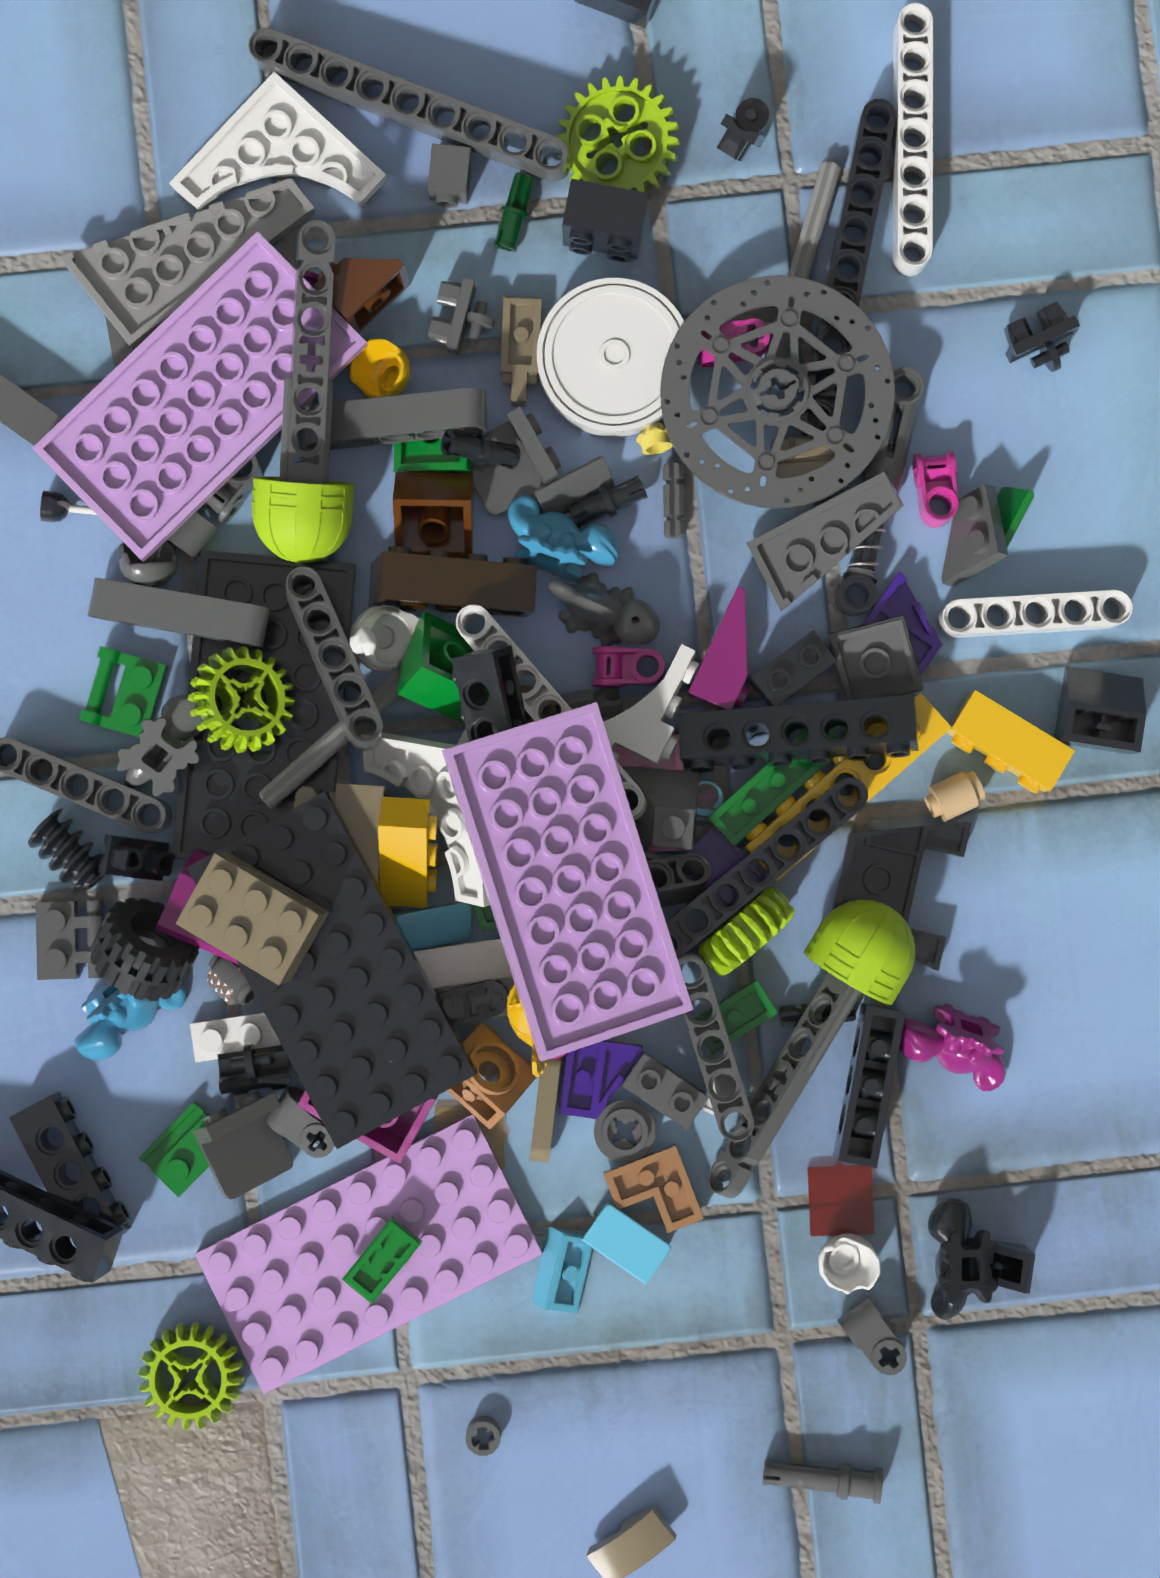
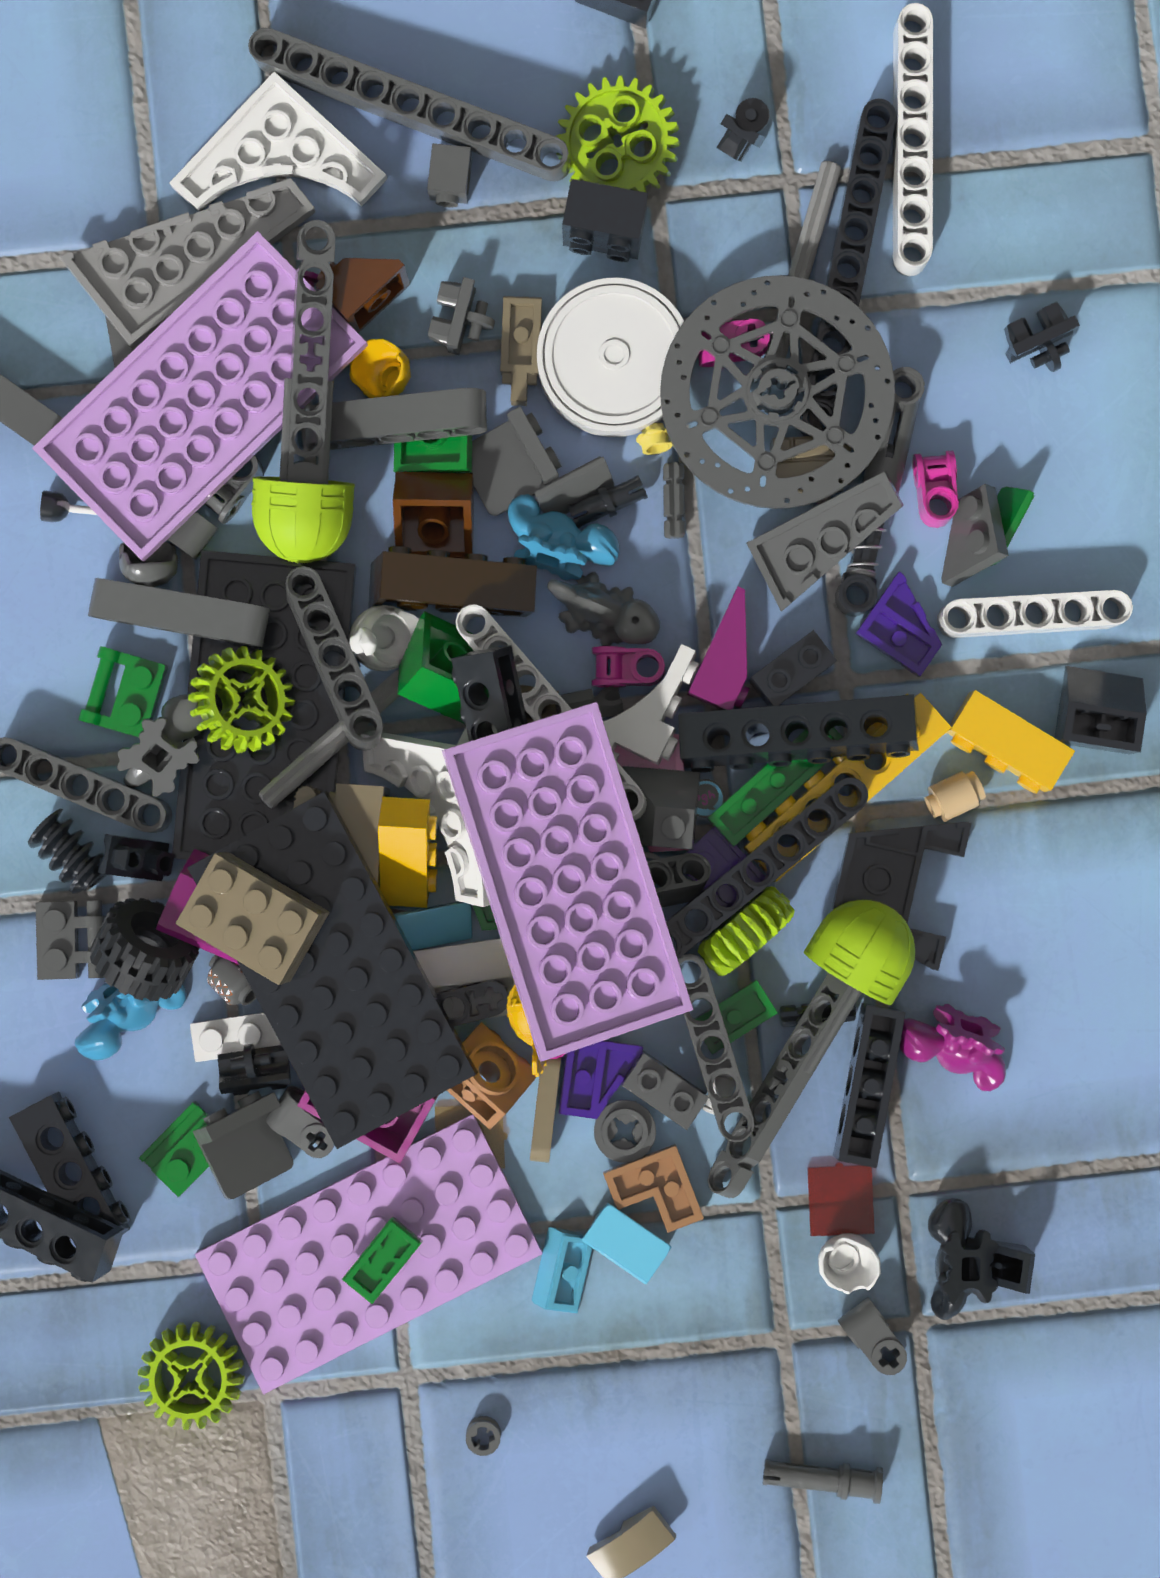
black pin [441,430,520,469] -> none
dark green axle [493,172,535,252] -> none
dark grey tile [828,614,924,700] -> none

